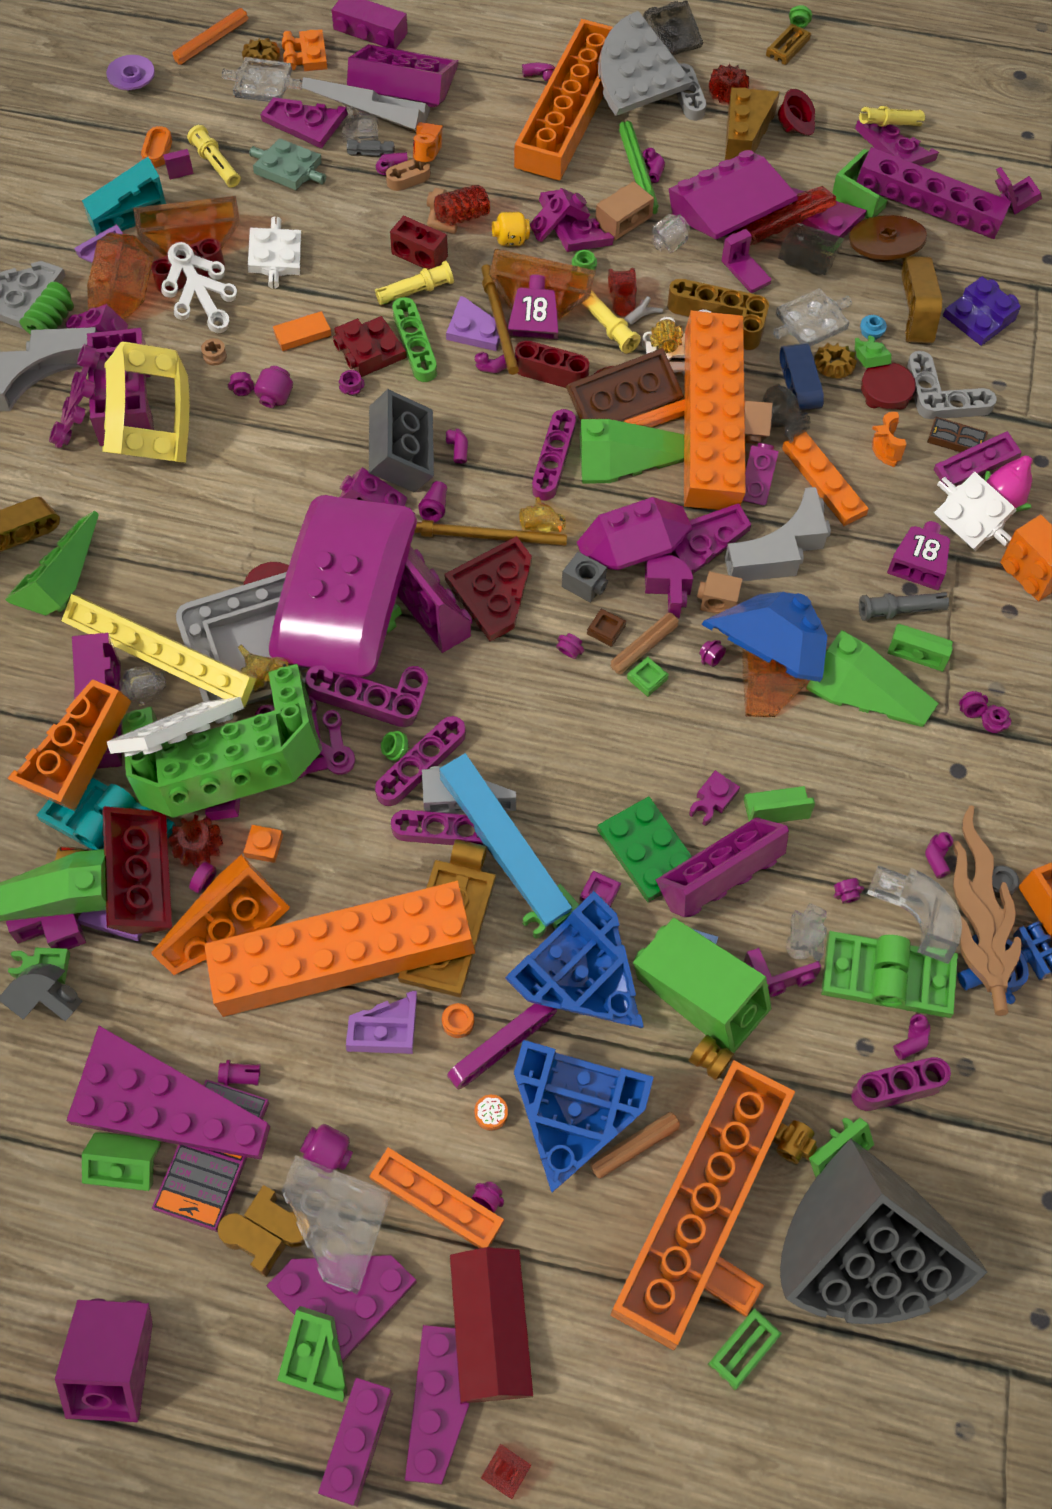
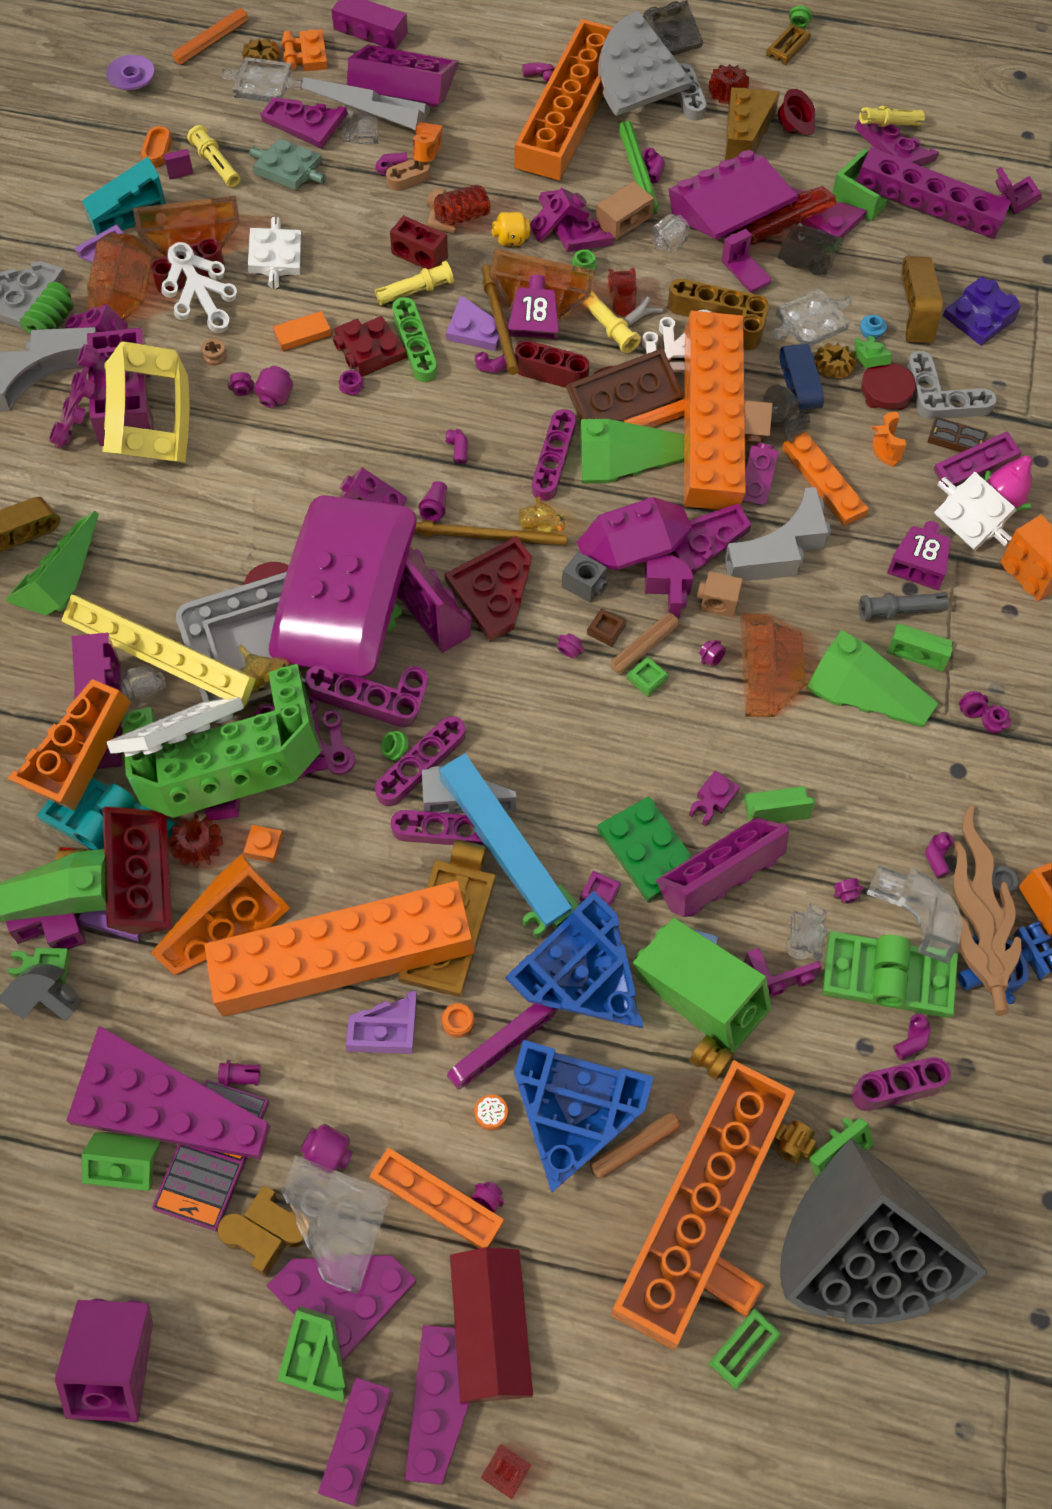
magenta tile [189,862,217,894] -> none
dark grey axle [347,139,395,156] -> none
dark grey brick [369,389,434,492] -> none
clear yellow gear [650,319,683,353] -> none
blue wedge [702,592,827,682] -> none
reddish brown piece [849,215,927,260] -> none

